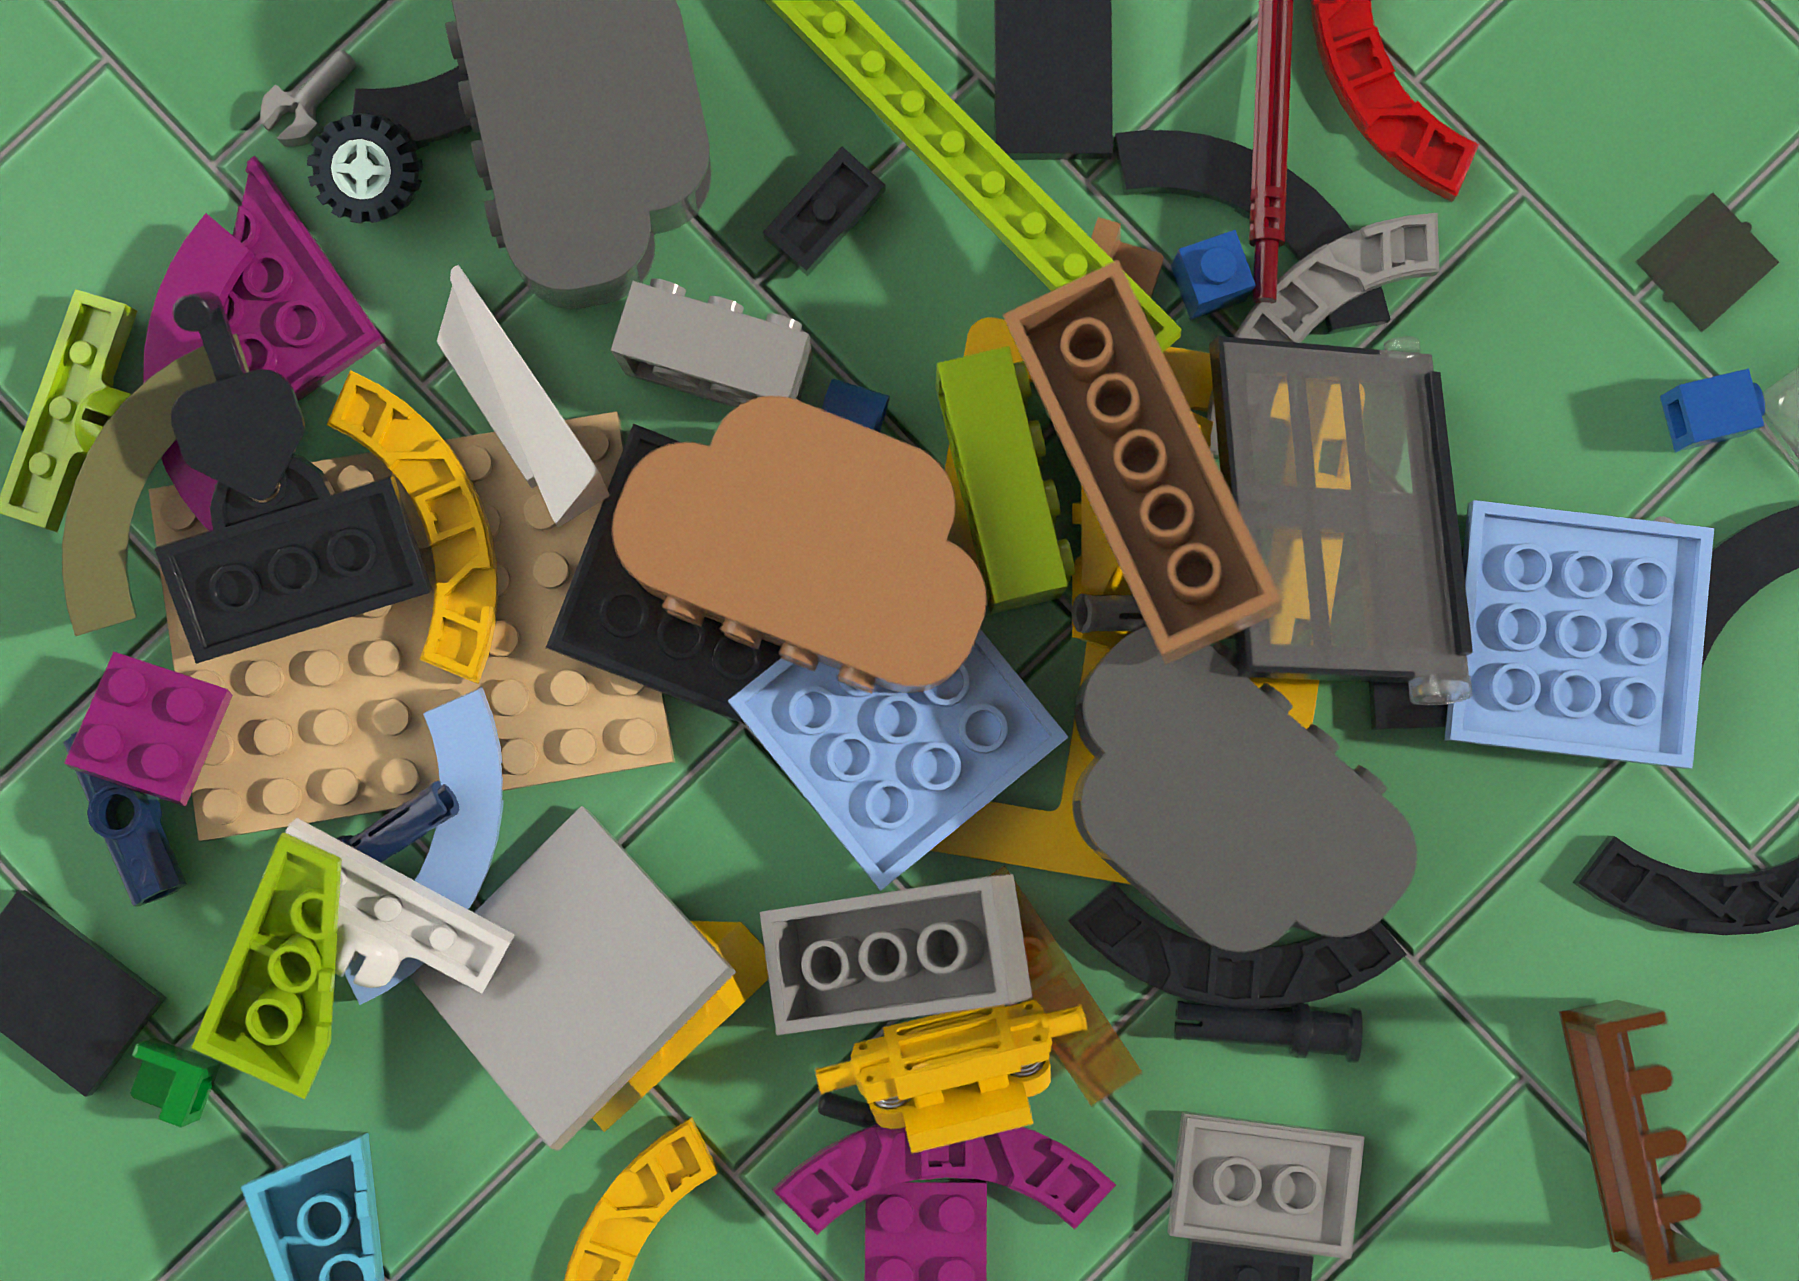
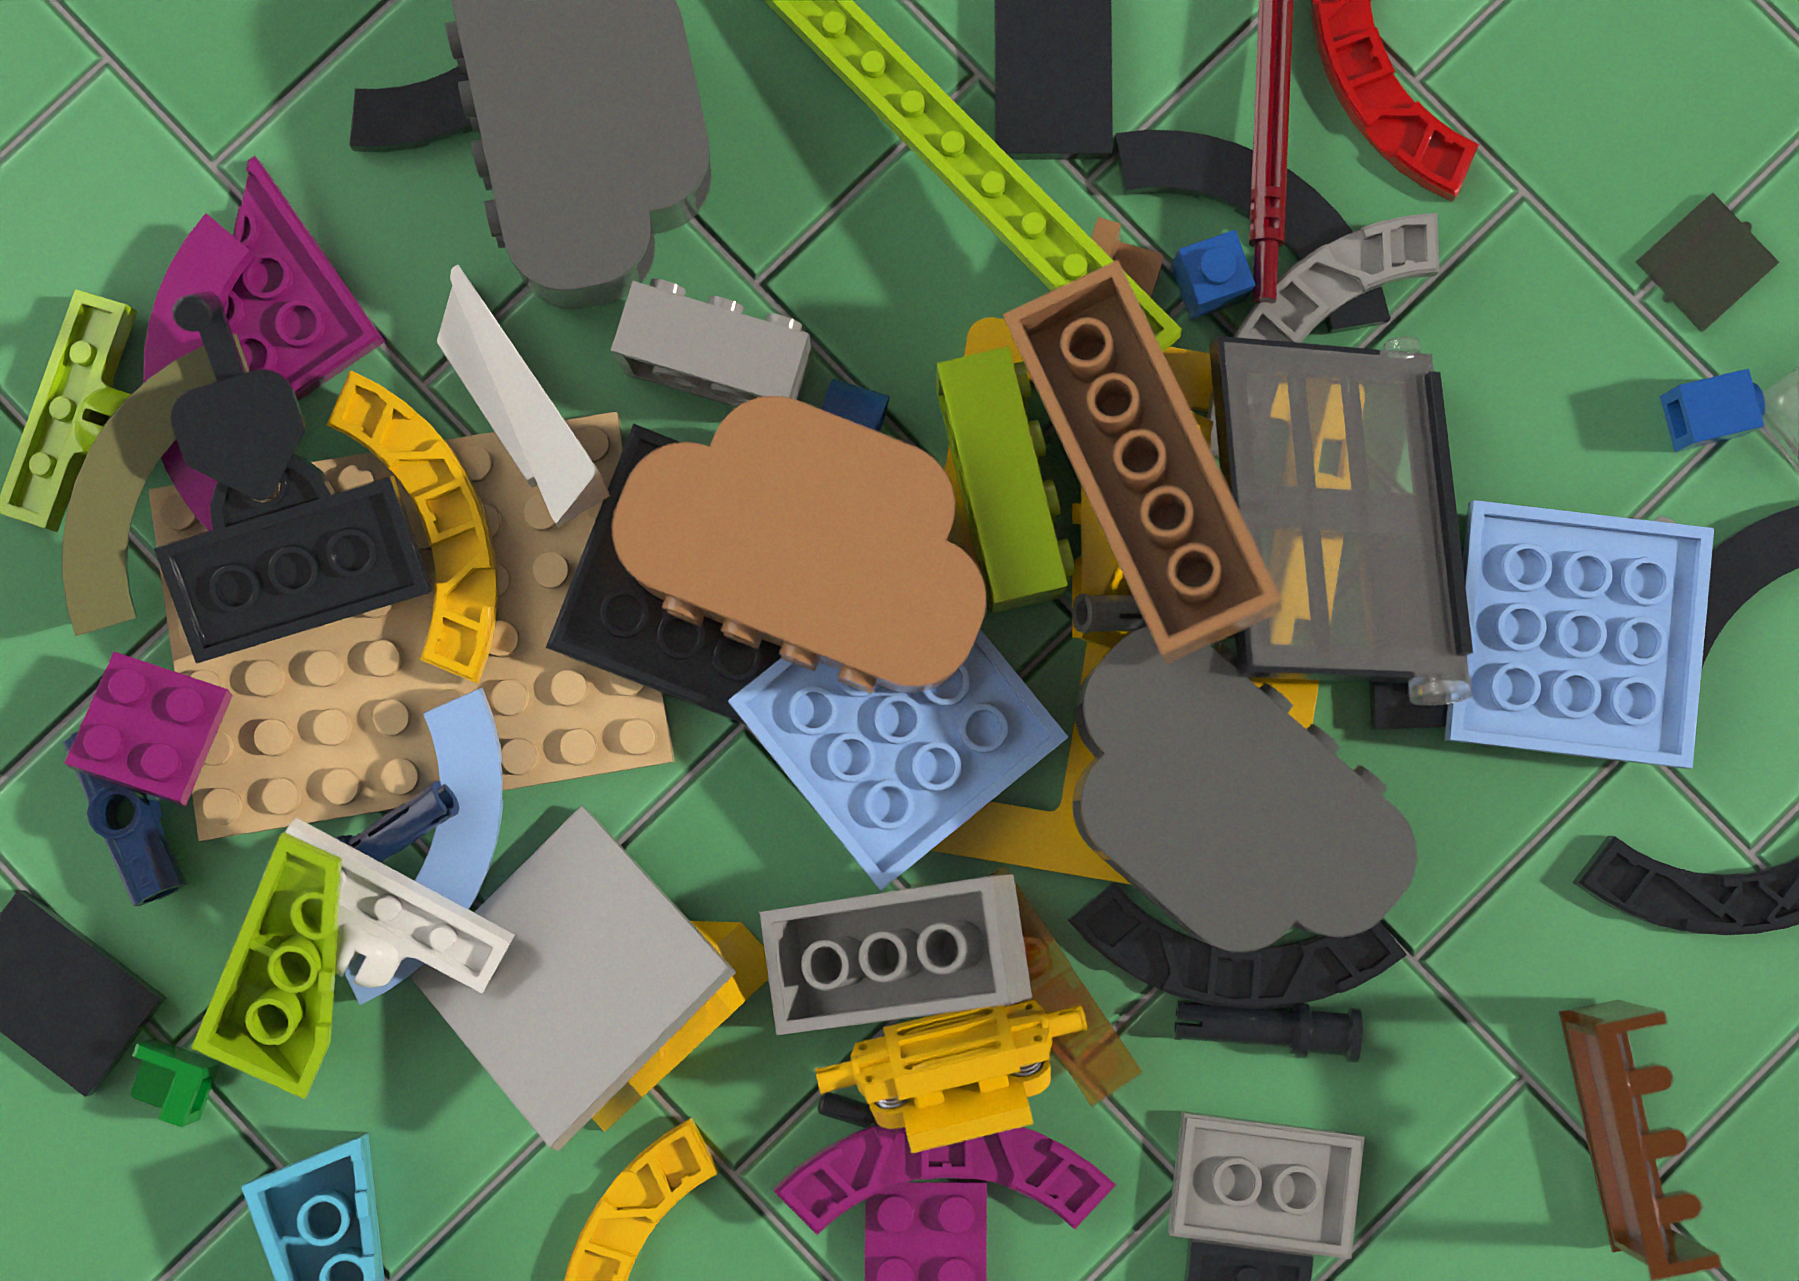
light grey bar [260,50,356,146] -> none
black wheel [307,113,423,224] -> none
black plate [763,146,886,276] -> none

